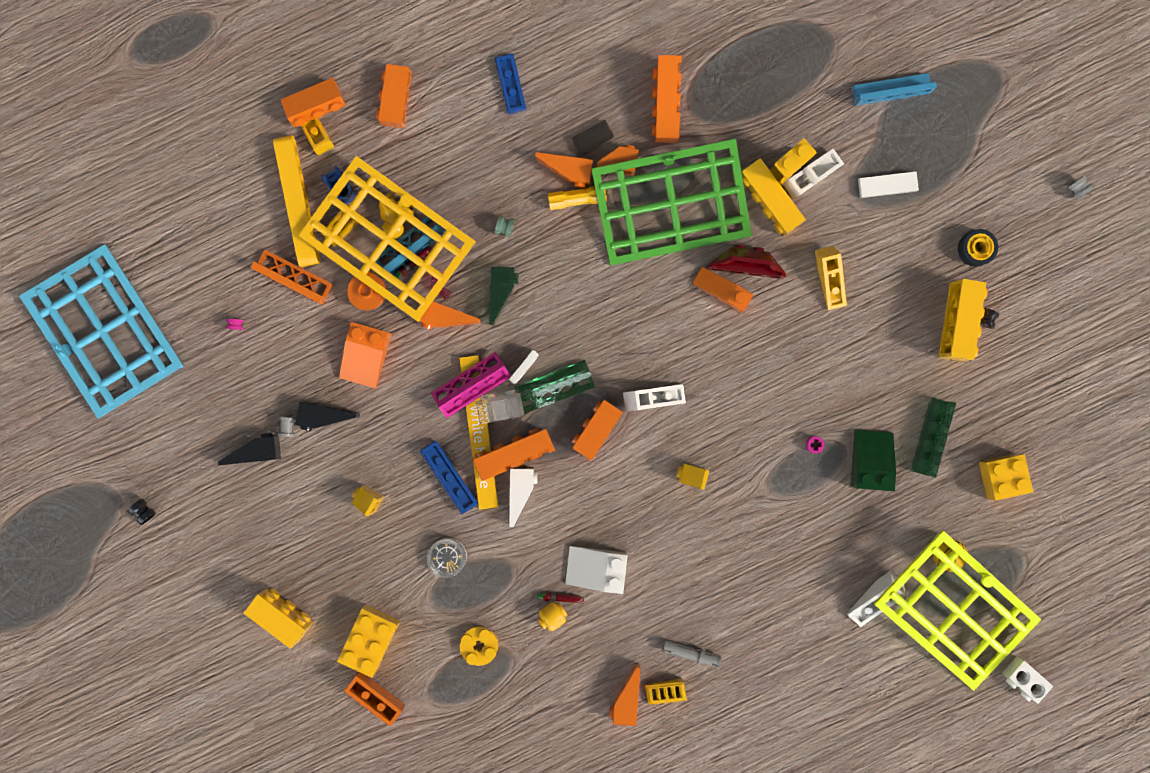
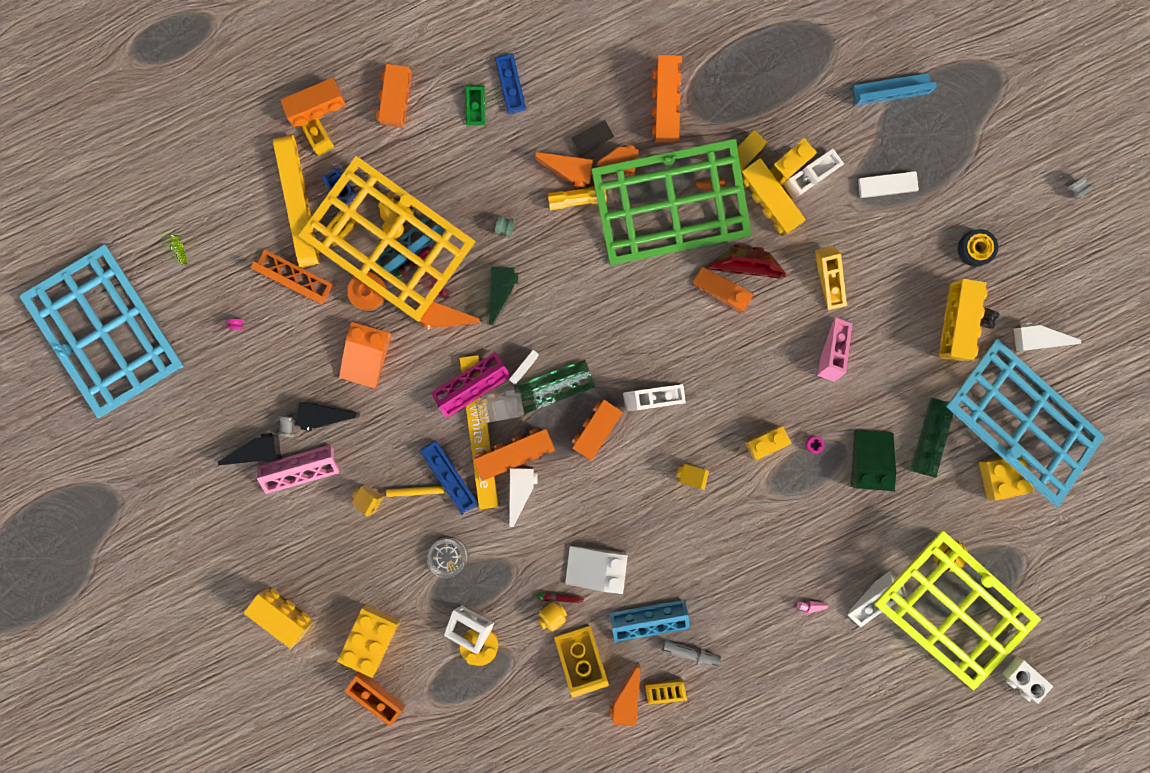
black wheel [127,499,156,526] -> none
none -> clear neon green bar [169,235,187,265]
none -> bright pink fence [257,445,339,494]
none -> yellow bar [386,486,444,497]
none -> white tile [444,606,494,654]
none -> green slope [465,86,486,125]
none -> yellow slope [554,626,609,698]
none -> dark azure fence [609,600,690,642]
none -> orange bar [695,178,727,191]
none -> yellow slope [730,130,767,172]
none -> yellow brick [745,426,792,460]
none -> bright pink bar [797,601,829,614]
none -> bright pink slope [817,317,852,382]
none -> medium azure door [946,339,1105,507]
none -> white slope [1014,322,1081,351]

